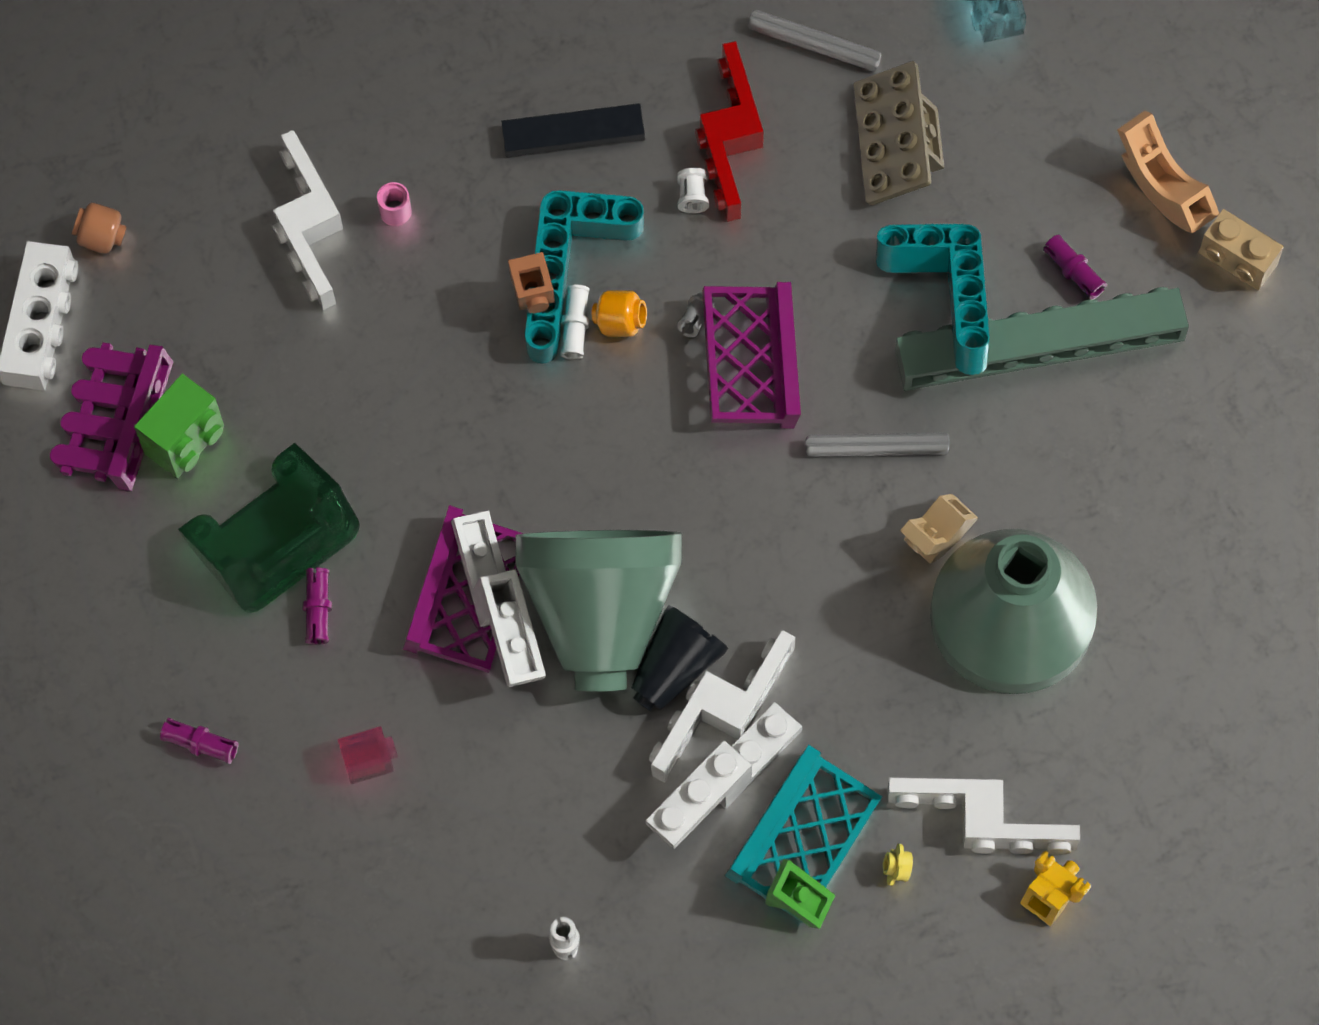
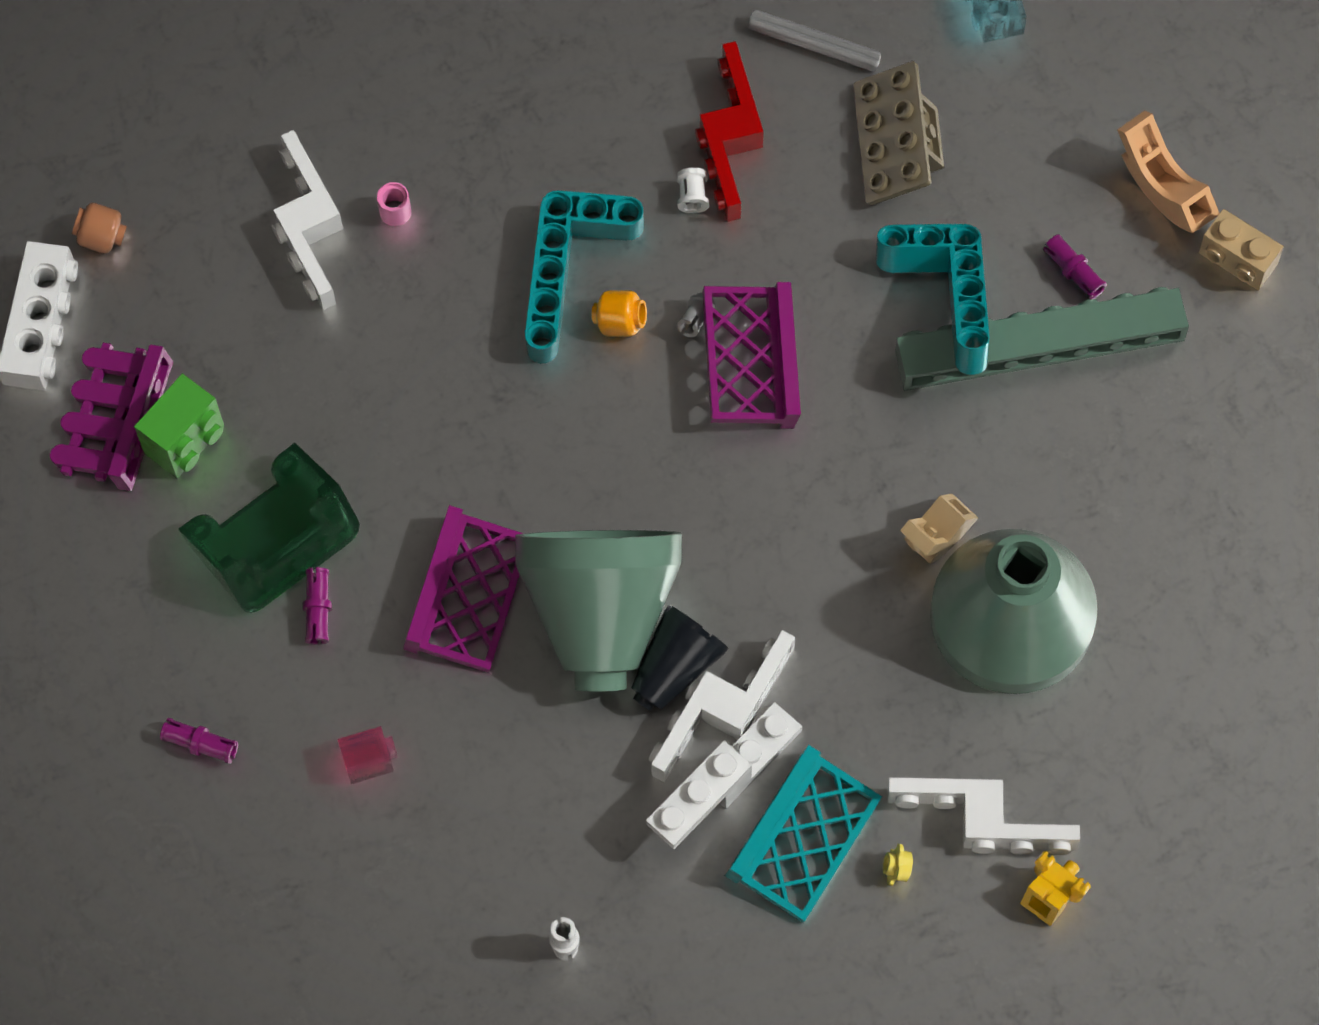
white bracket [451,510,546,687] -> none
black tile [501,103,645,157] -> none
nougat brick [508,252,555,313] -> none
white pin [561,285,590,360] -> none
bright green slope [765,859,836,929] -> none
light grey axle [805,433,950,457] -> none

